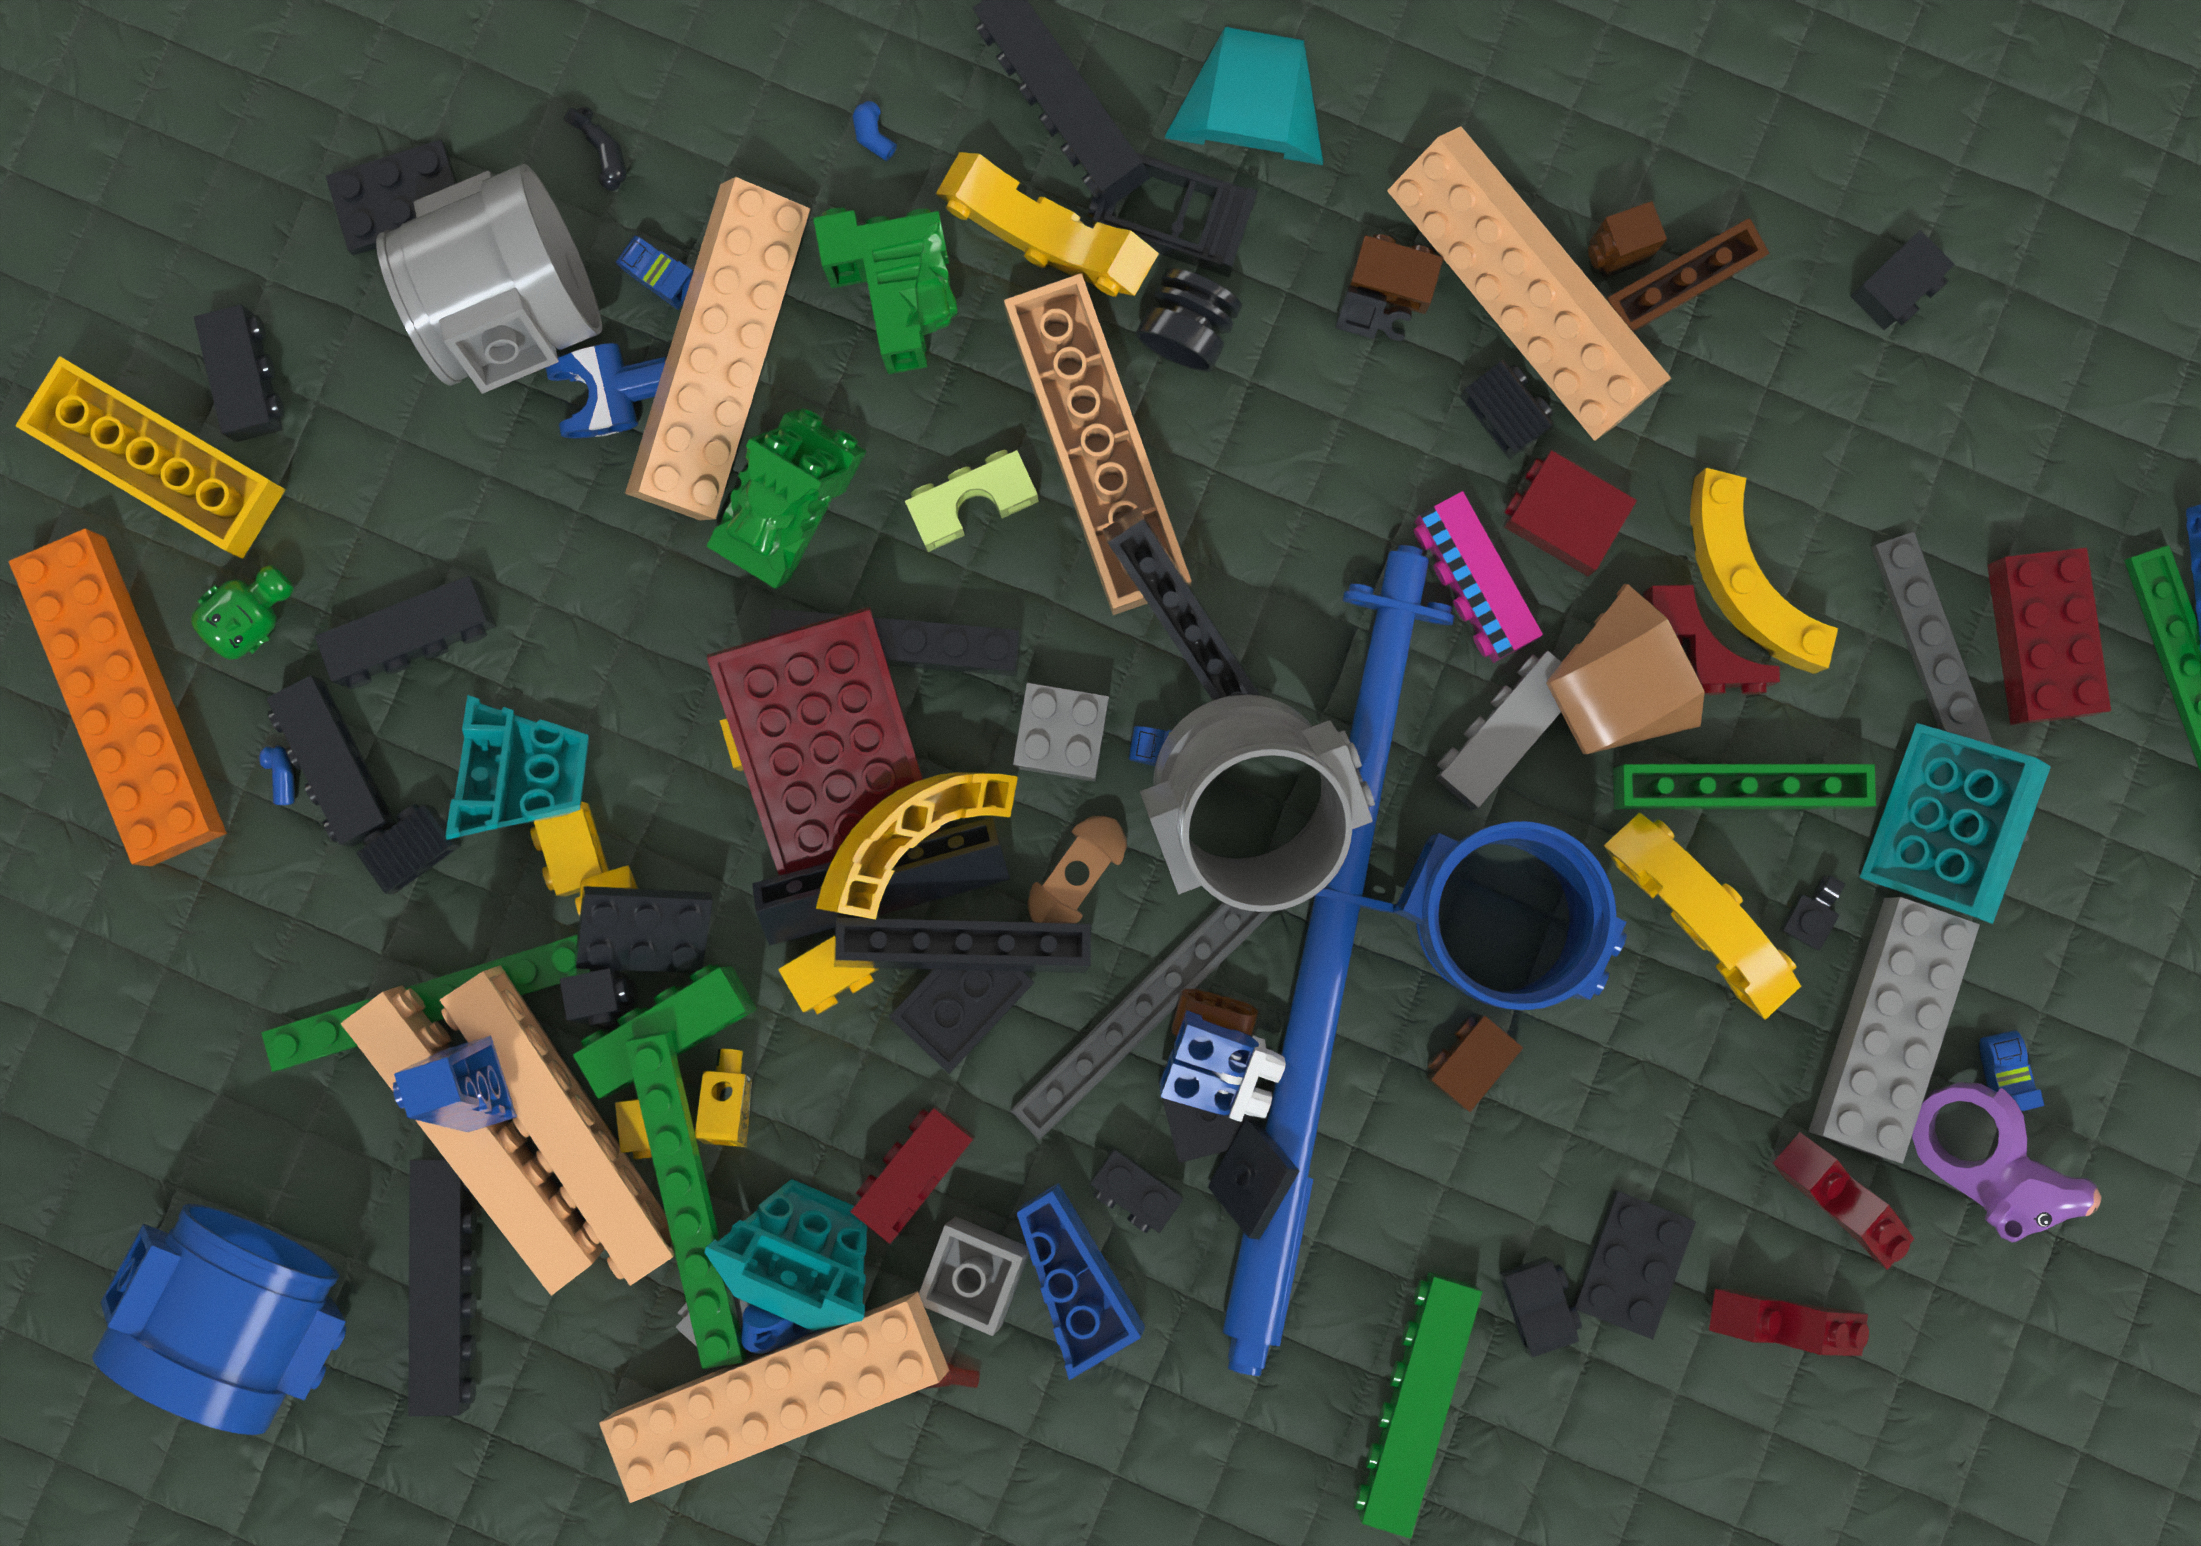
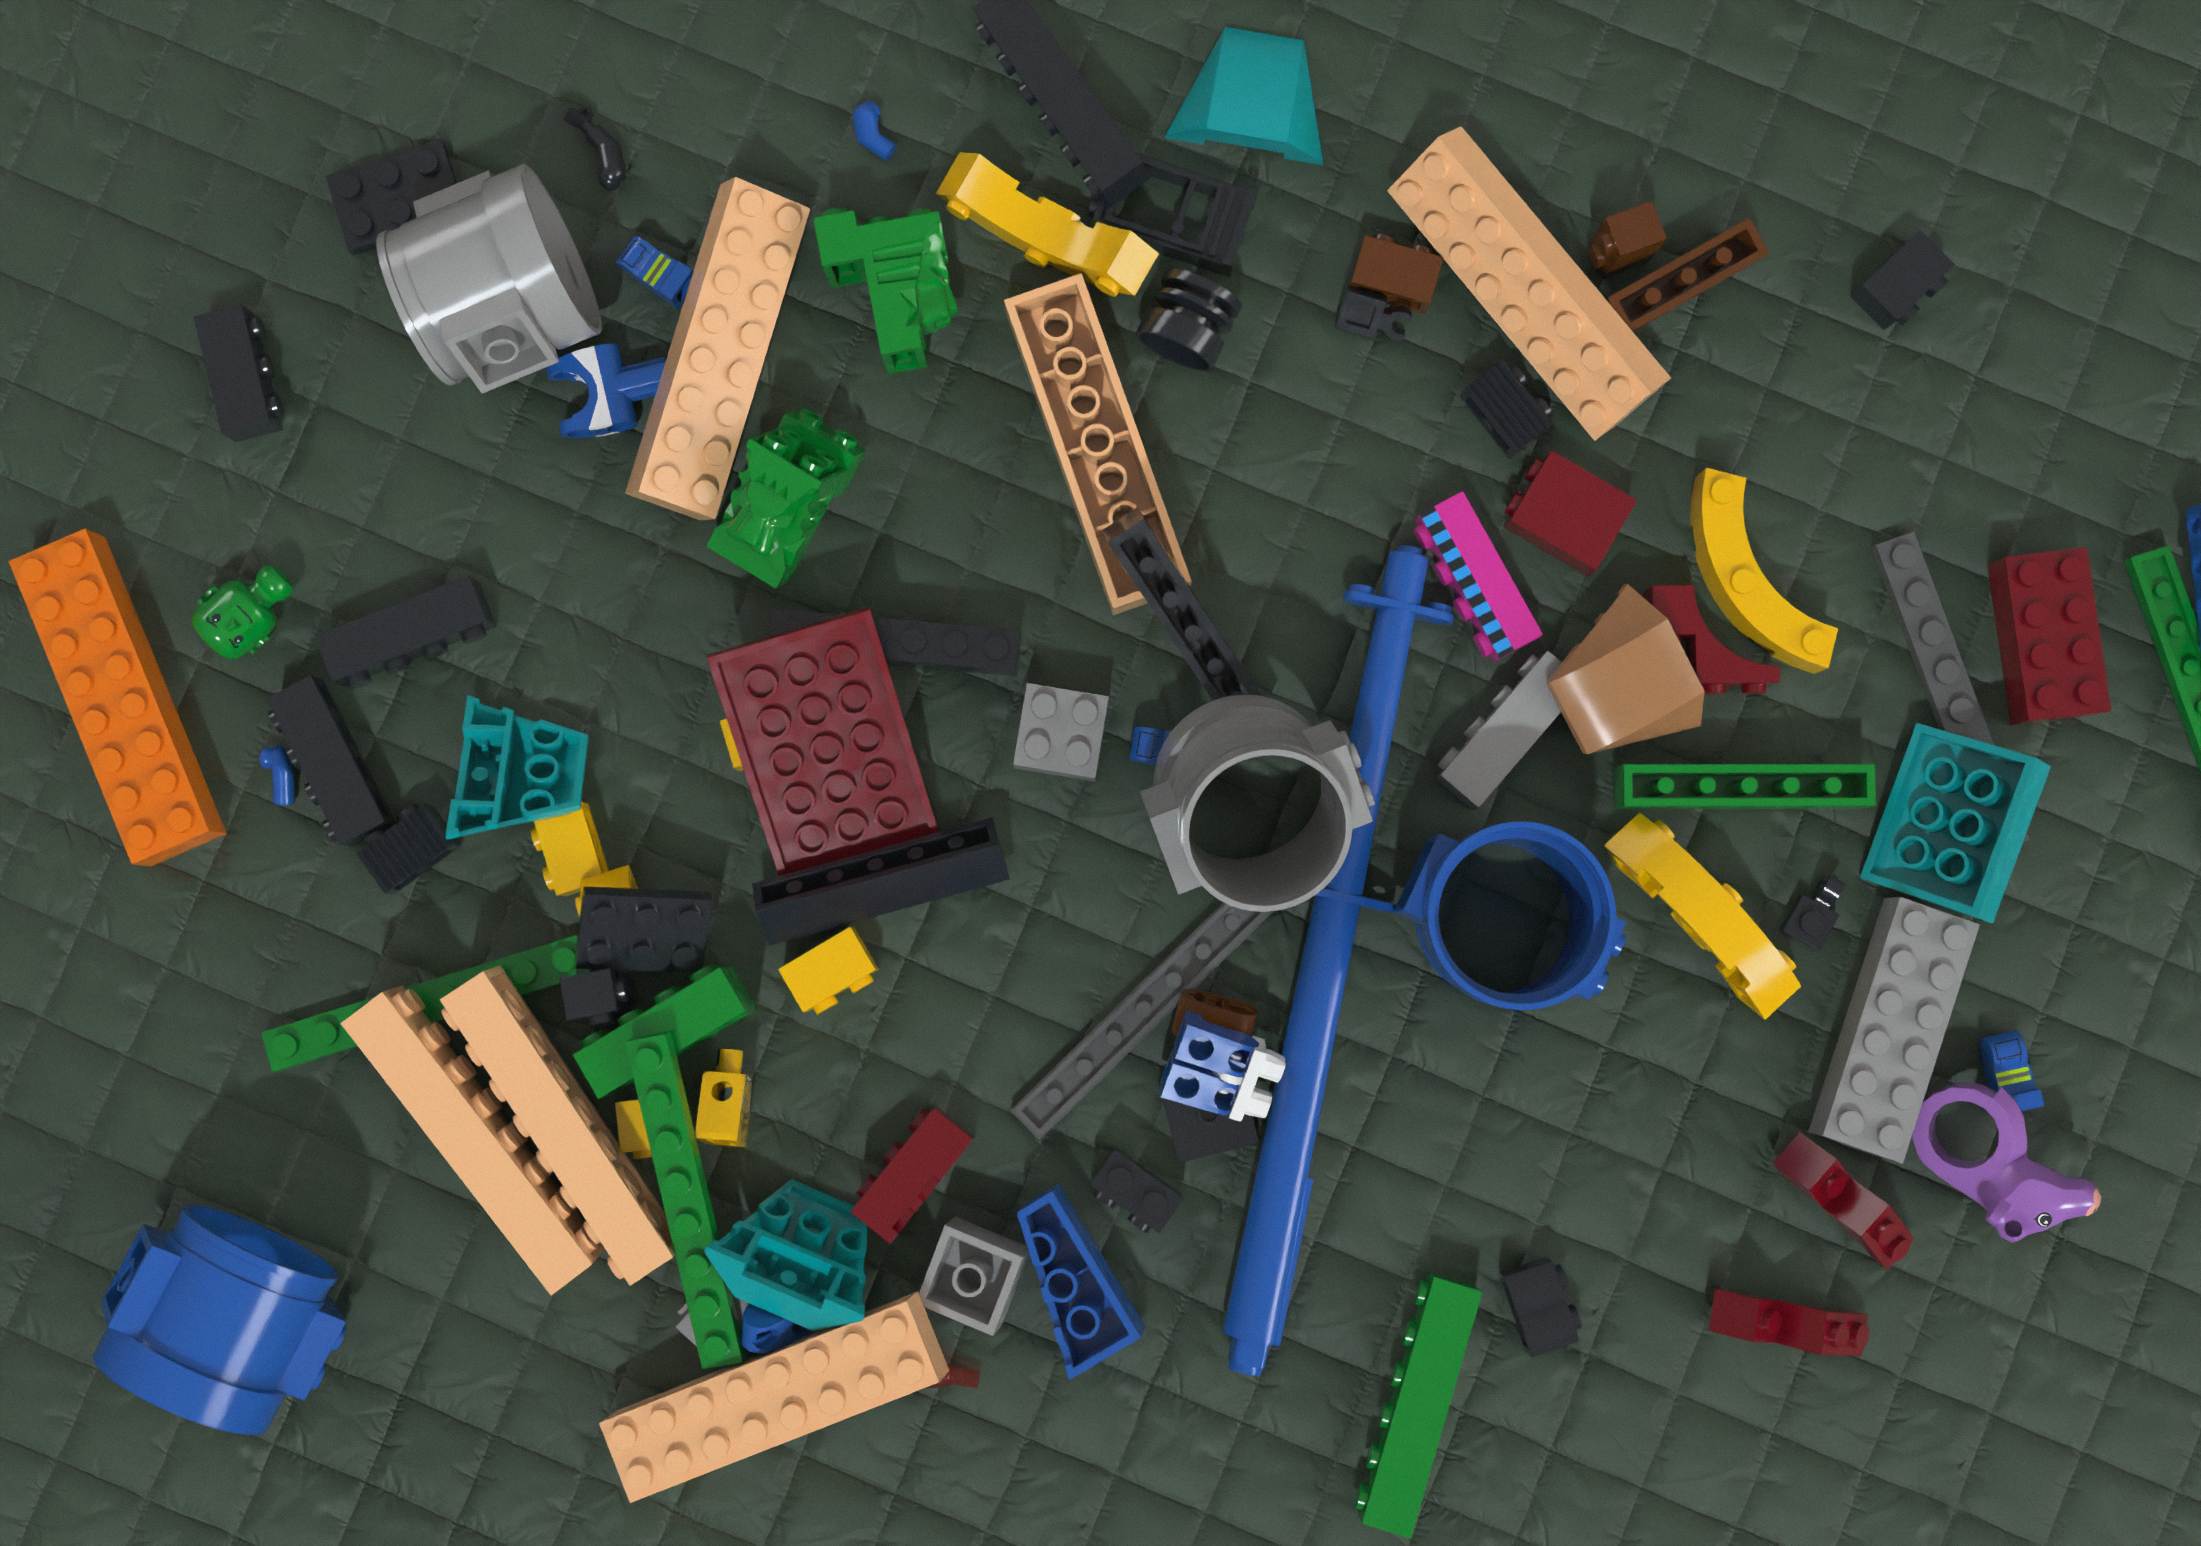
yellow brick [15,356,286,559] -> none
blue wedge [393,1035,517,1133] -> none
black brick [408,1156,477,1417] -> none
yellow brick [816,772,1018,920] -> none
black brick [834,918,1091,973] -> none
black plate [889,969,1035,1074] -> none
yellowish green arch [905,450,1039,552] -> none
medium nougat piece [1027,816,1127,924] -> none
black plate [1208,1119,1300,1240] -> none
reddish brown brick [1426,1014,1523,1112] -> none
black plate [1573,1190,1696,1340] -> none

